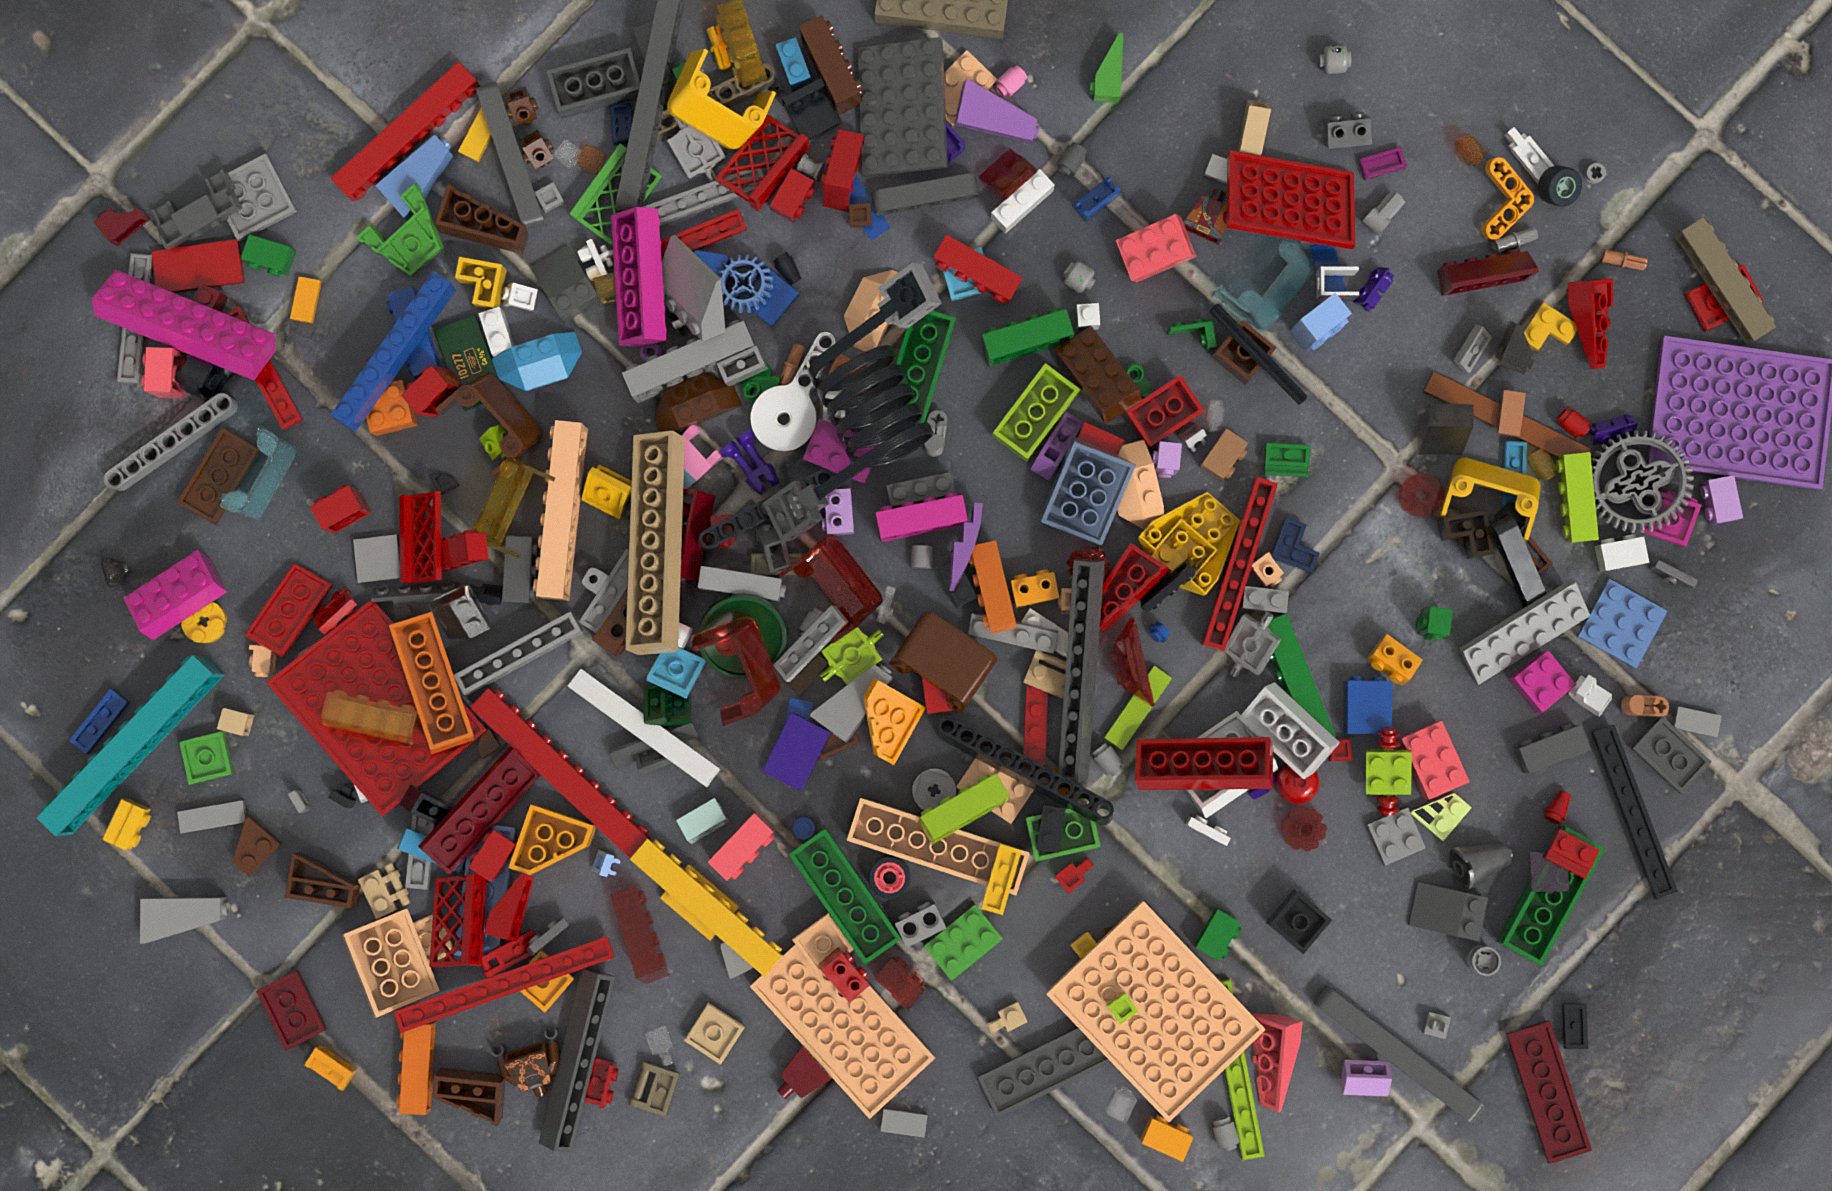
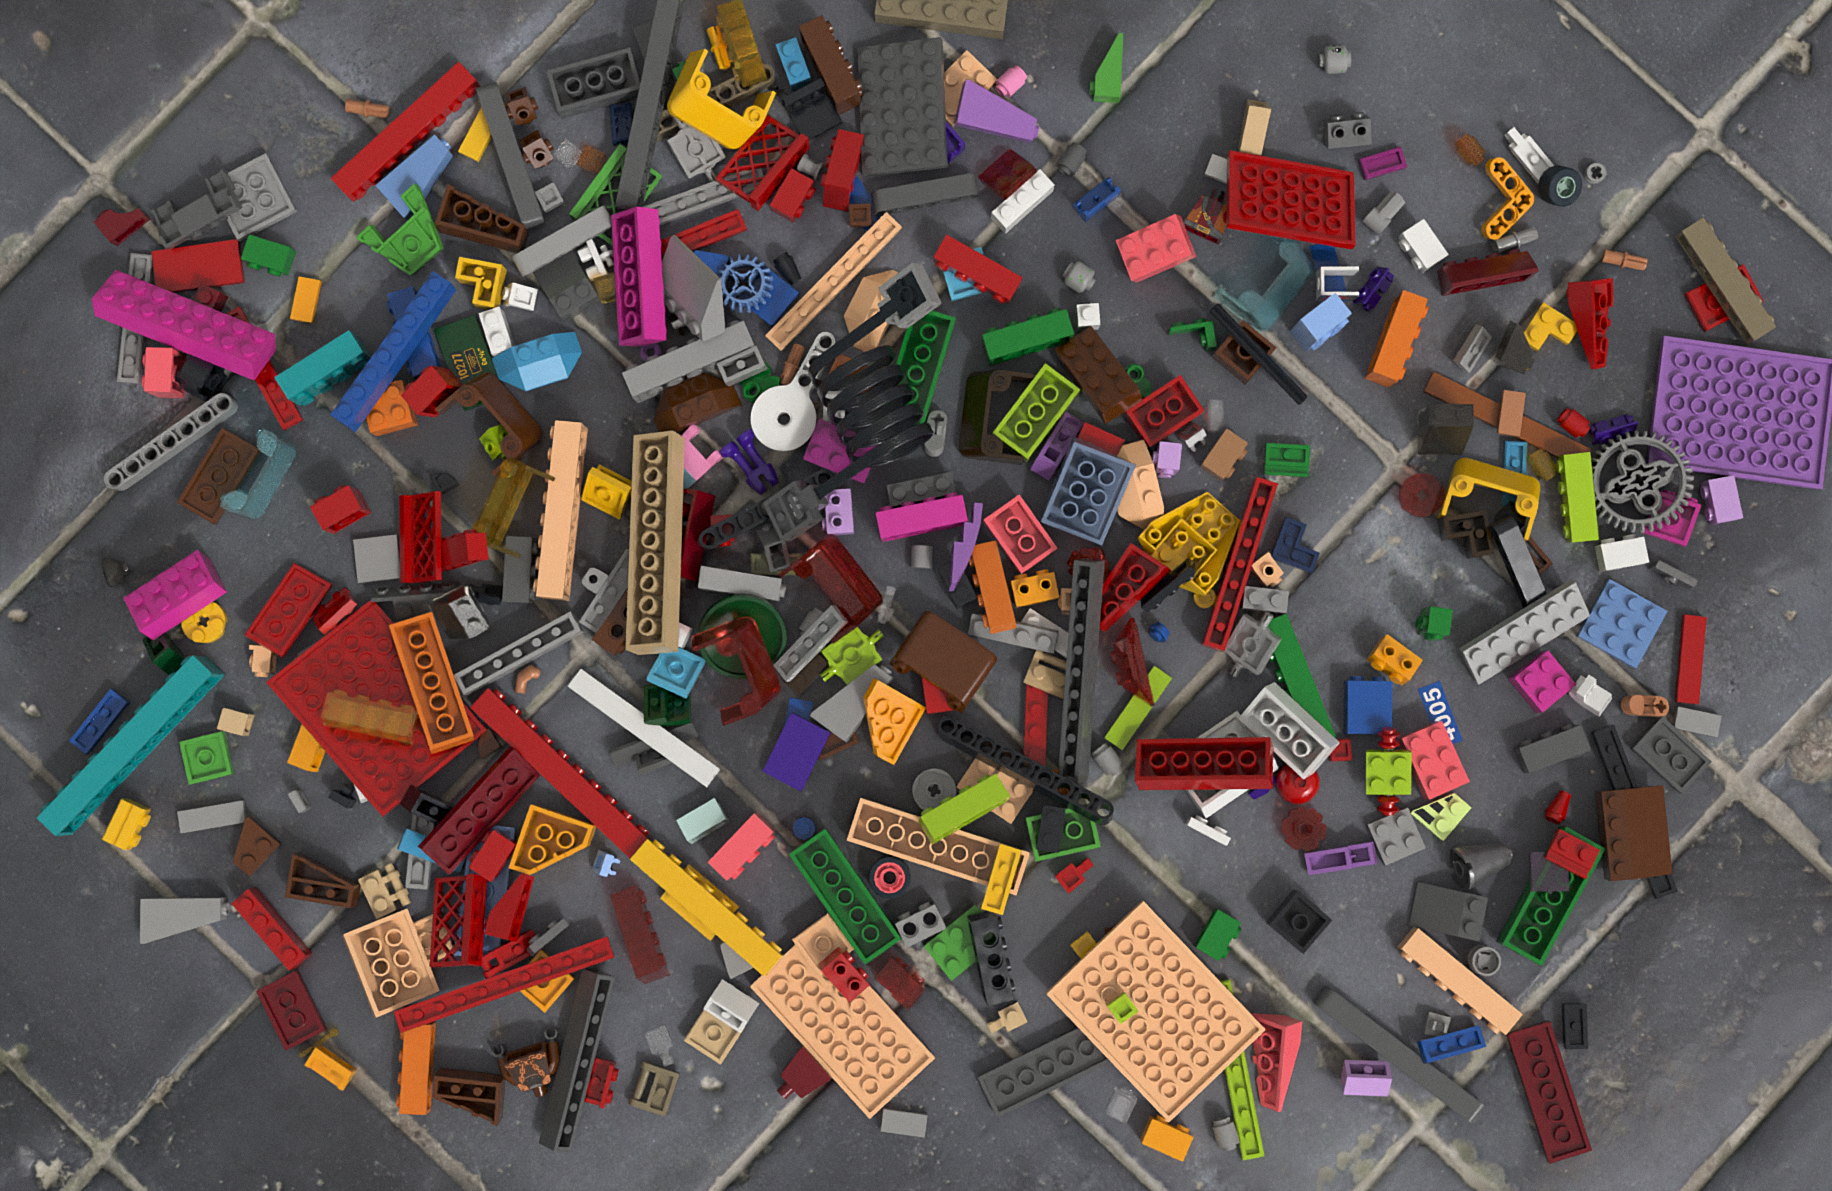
none -> dark green slope [142,632,185,675]
none -> red brick [231,887,313,971]
none -> teal brick [274,330,372,406]
none -> light orange hinge [287,725,325,772]
none -> clear yellow hinge [298,1028,339,1059]
none -> nougat axle [345,99,390,119]
none -> light grey beam [511,206,612,277]
none -> nougat arm [514,665,540,694]
none -> white brick [703,979,759,1033]
none -> light nougat plate [765,212,902,352]
none -> dark brown windscreen [958,370,1034,465]
none -> black brick [967,911,1015,1006]
none -> coral brick [983,495,1058,575]
none -> yellow tile [1193,588,1216,609]
none -> medium lavender slope [1304,841,1378,875]
none -> orange brick [1364,290,1429,388]
none -> light nougat brick [1397,927,1523,1035]
none -> white brick [1398,219,1449,273]
none -> blue sticker [1417,681,1463,744]
none -> blue plate [1417,1025,1486,1064]
none -> reddish brown slope [1595,785,1673,881]
none -> red tile [1675,615,1707,704]

